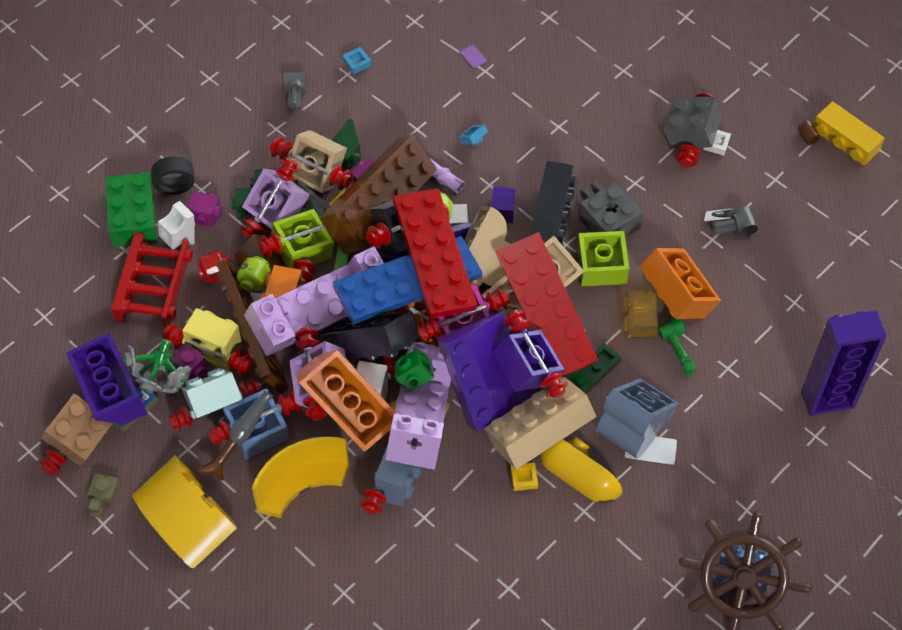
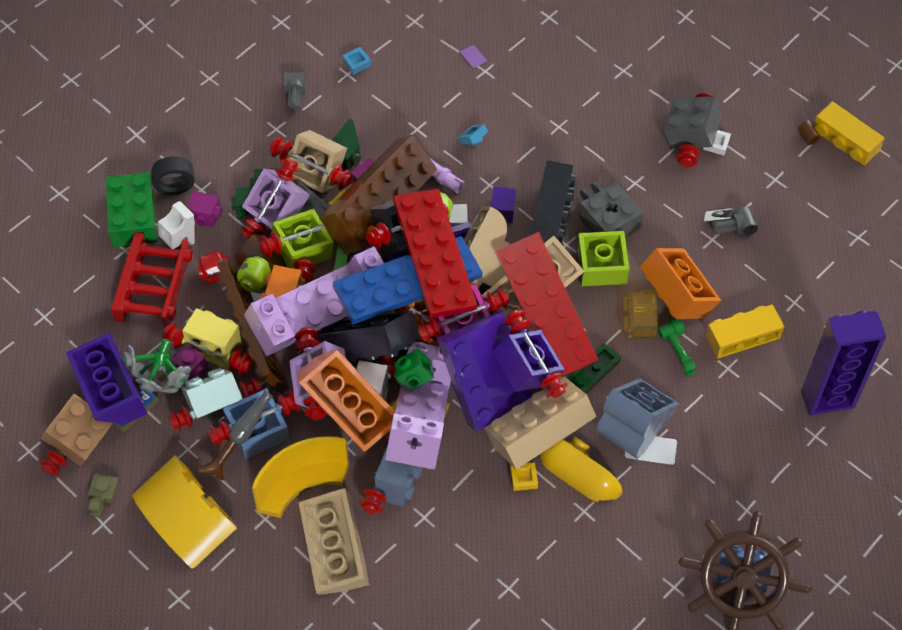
none -> tan slope [298,488,370,595]
none -> yellow brick [706,304,784,359]

